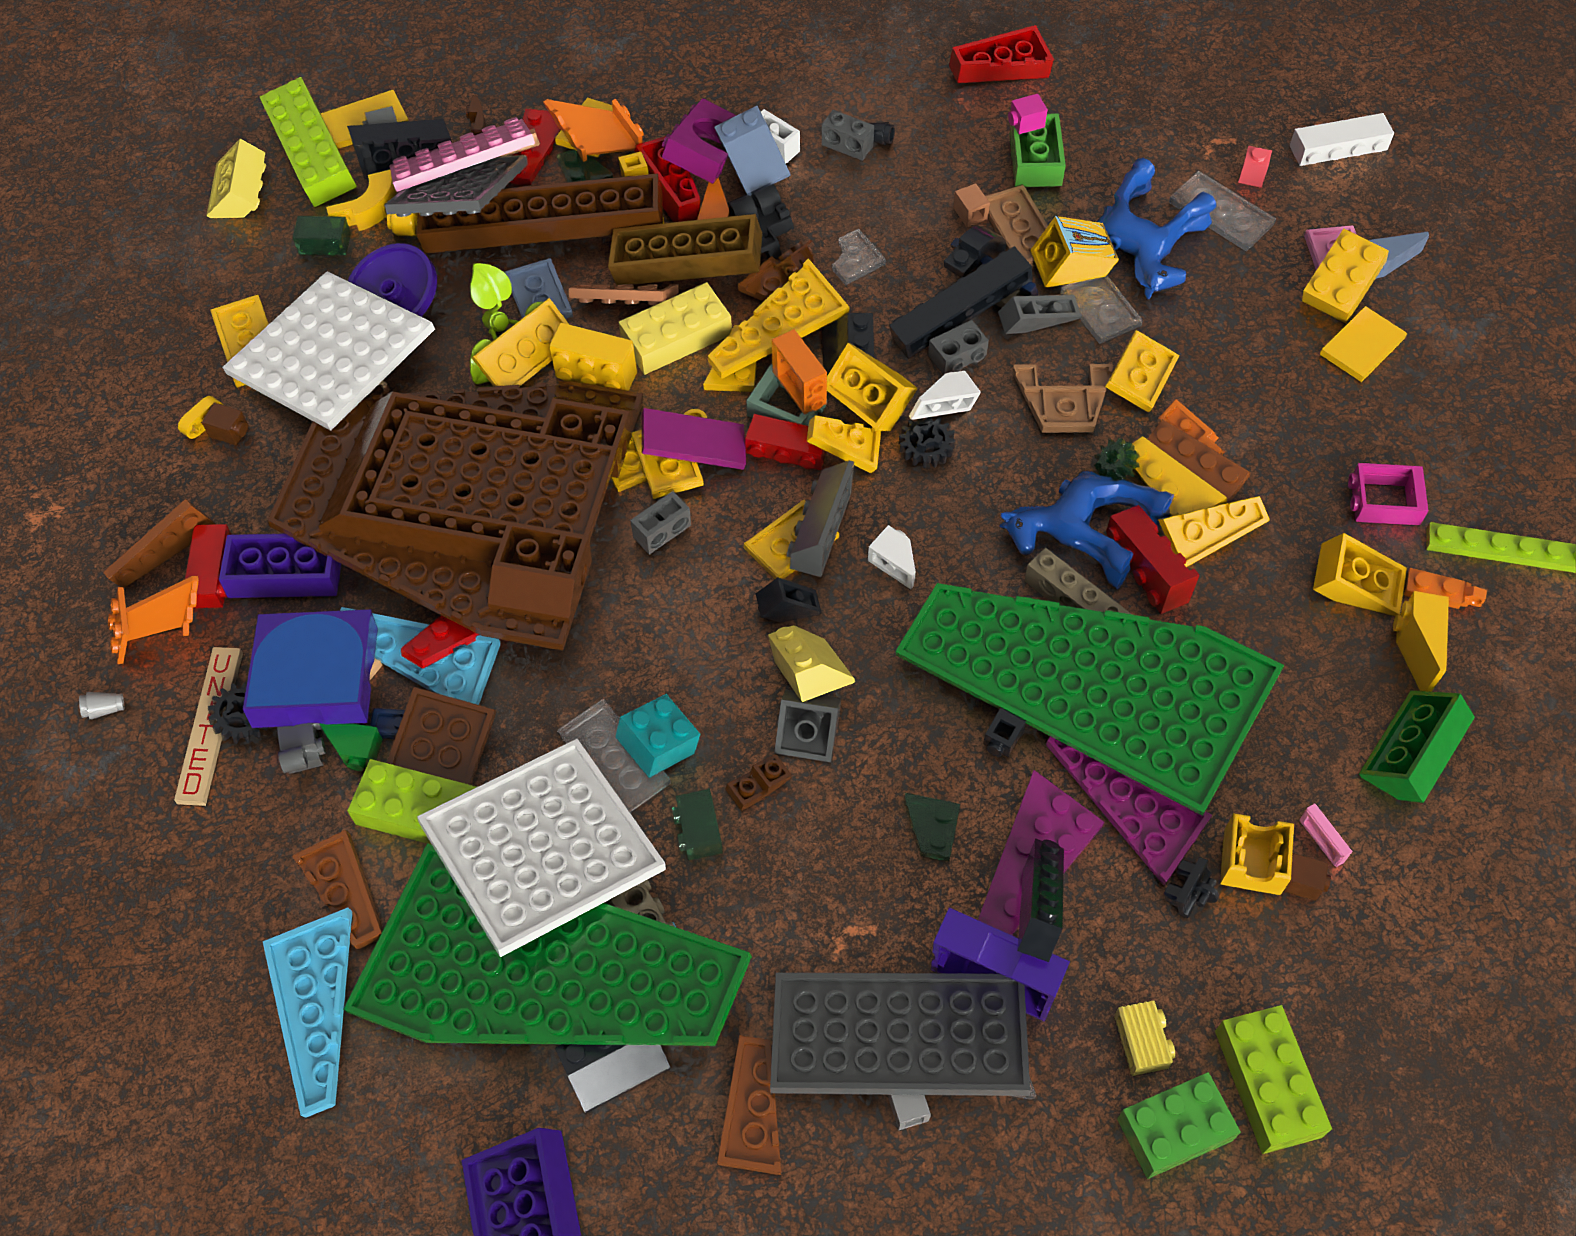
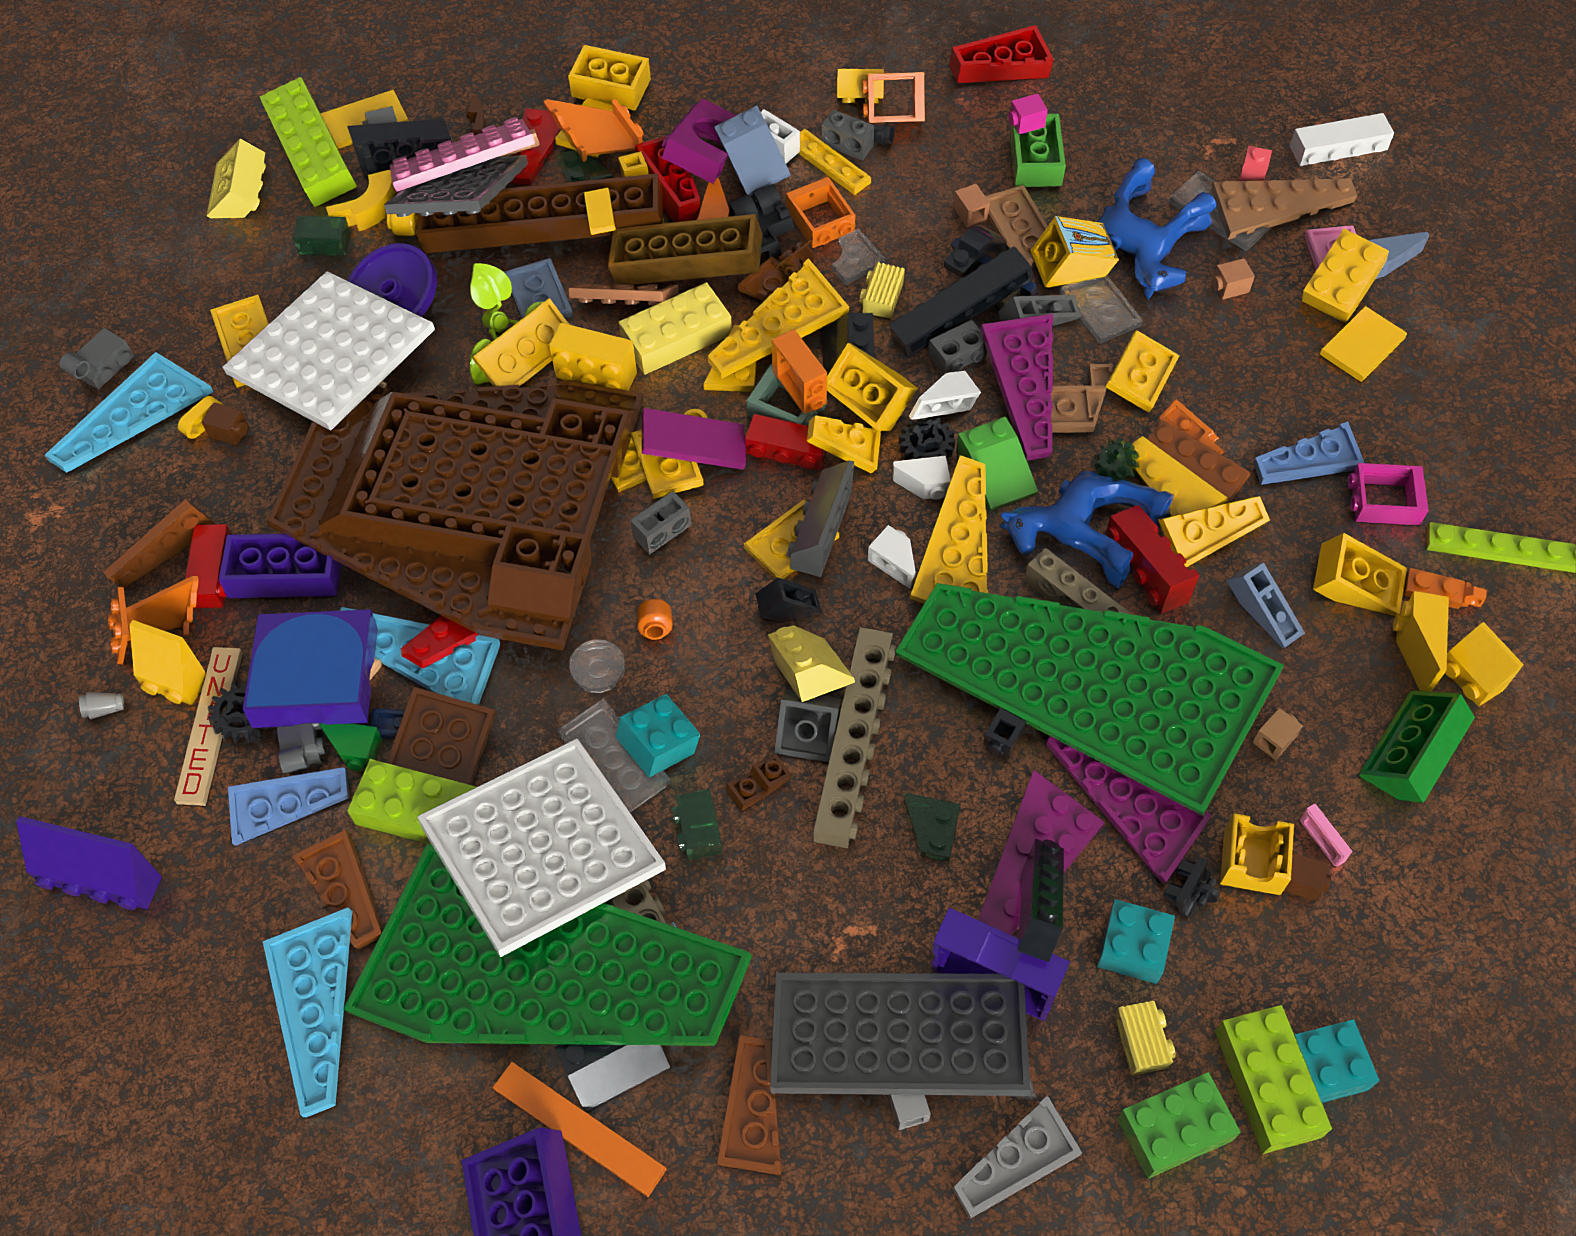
none -> dark purple slope [16,816,162,910]
none -> medium azure wing [45,352,213,473]
none -> dark grey hinge [59,328,134,390]
none -> yellow slope [130,620,206,705]
none -> medium blue wing [228,767,350,846]
none -> orange tile [493,1062,667,1197]
none -> yellow brick [568,45,651,111]
none -> clear tile [569,640,626,693]
none -> yellow tile [584,188,616,235]
none -> orange head [636,599,673,640]
none -> orange window [786,177,855,248]
none -> yellow tile [798,129,871,195]
none -> dark tan brick [813,627,897,849]
none -> yellow slope [837,69,884,103]
none -> light yellow brick [859,262,905,319]
none -> window [862,72,925,123]
none -> white slope [892,456,951,499]
none -> yellow wing [909,455,988,604]
none -> light grey wing [953,1095,1082,1219]
none -> bright green slope [956,417,1038,512]
none -> magenta wing [980,314,1053,461]
none -> teal brick [1097,899,1175,984]
none -> medium nougat wing [1211,178,1357,240]
none -> nougat brick [1212,258,1255,300]
none -> sand blue slope [1226,562,1305,648]
none -> medium nougat brick [1252,708,1303,760]
none -> medium blue wing [1253,421,1365,485]
none -> teal brick [1294,1019,1380,1103]
none -> yellow slope [1445,622,1524,707]

